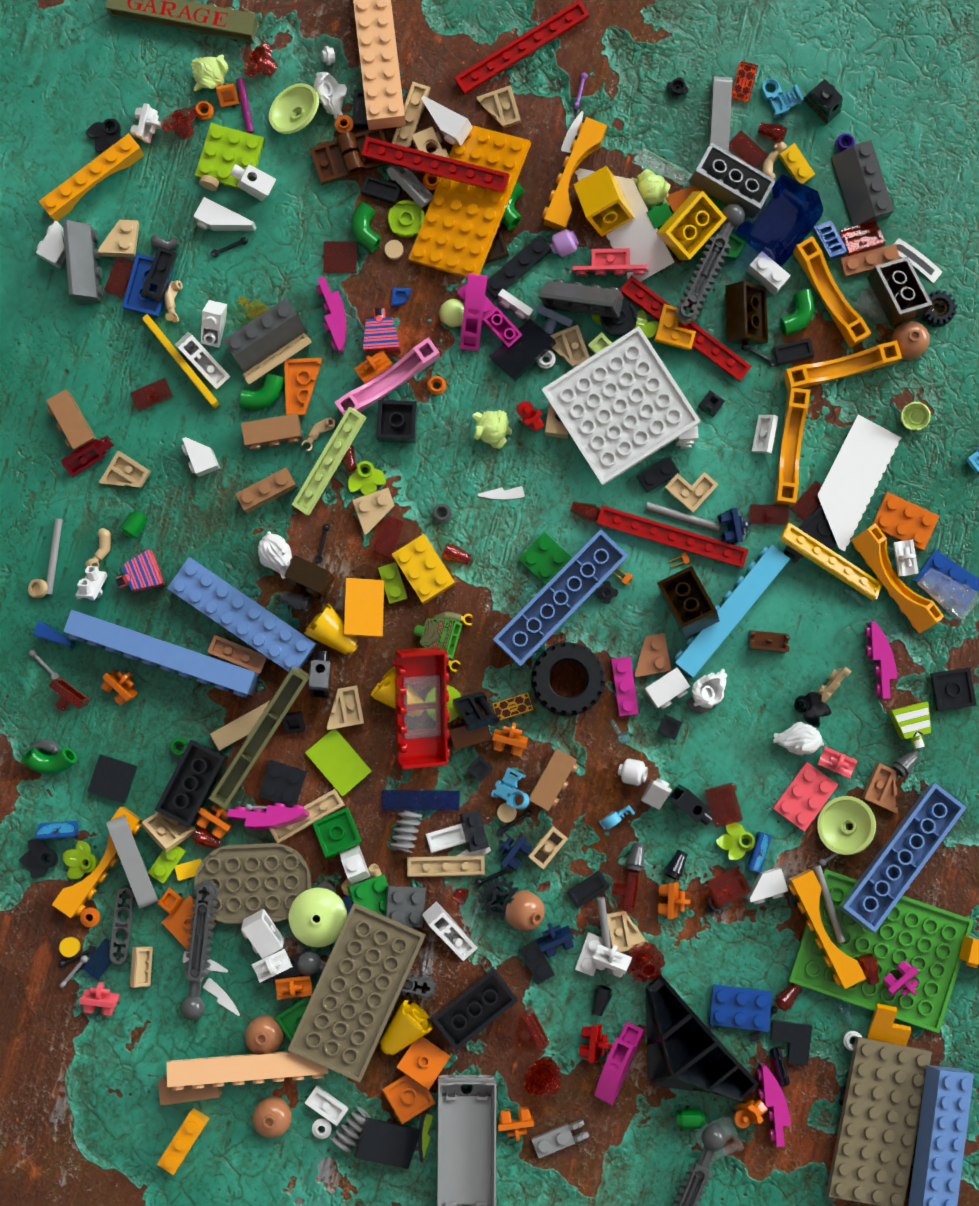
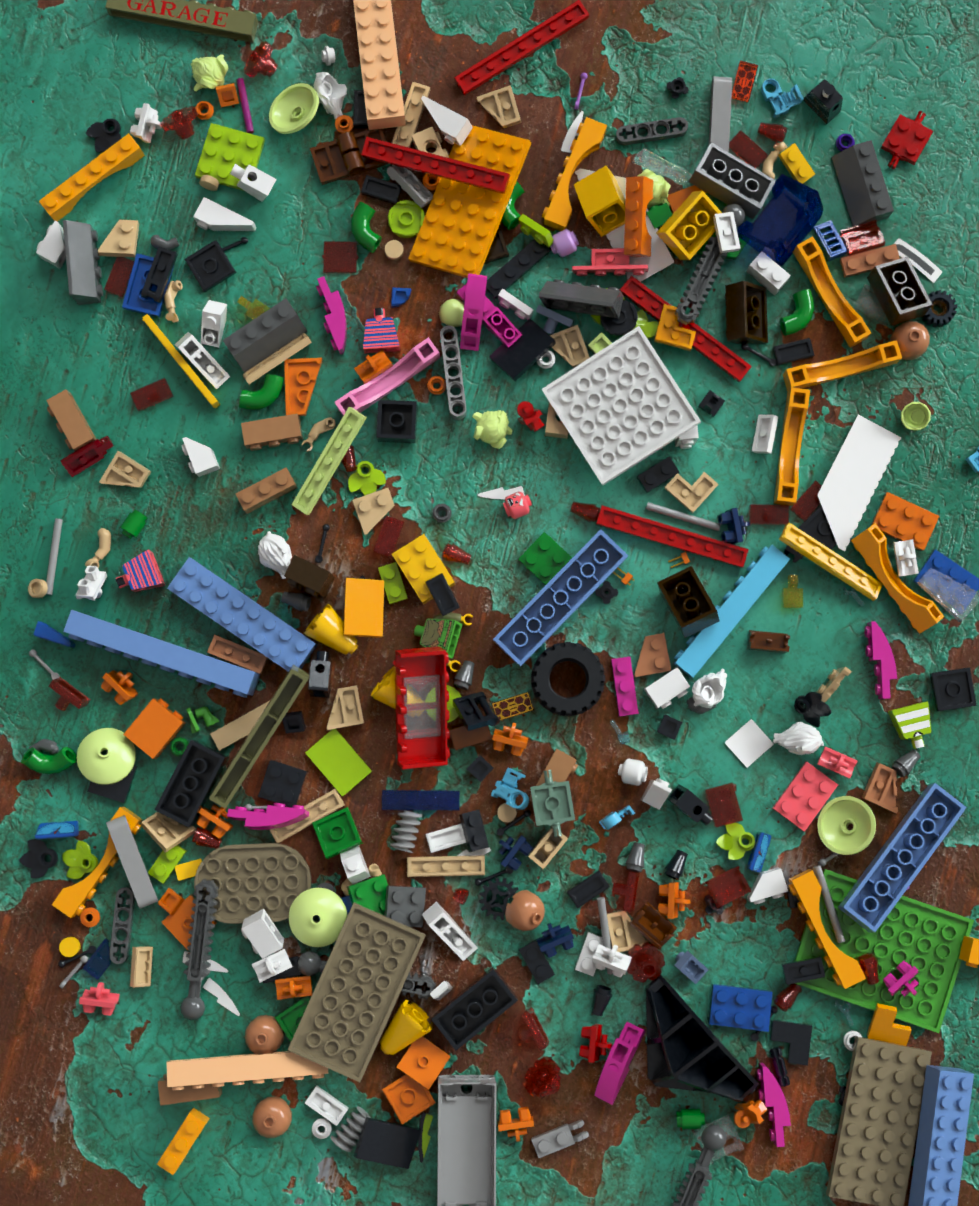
none -> yellowish green dish [77,728,136,785]
none -> orange brick [123,698,186,759]
none -> black tile [184,240,237,292]
none -> bright green piece [186,706,219,734]
none -> black tile [425,573,460,616]
none -> white tile [430,981,453,1001]
none -> light grey beam [440,325,467,420]
none -> dark grey cone [453,660,475,690]
none -> coral head [502,491,532,519]
none -> lime plate [518,214,553,247]
none -> sand green plate [530,770,575,837]
none -> dark grey beam [616,117,688,145]
none -> orange arch [624,176,653,257]
none -> reddish brown hinge [630,902,677,950]
none -> sand blue tile [674,951,708,984]
none -> white plate [713,212,740,253]
none -> white sticker [725,719,774,768]
none -> black plate [782,956,825,985]
none -> clear yellow plate [783,575,803,608]
none -> red plate [881,111,933,169]

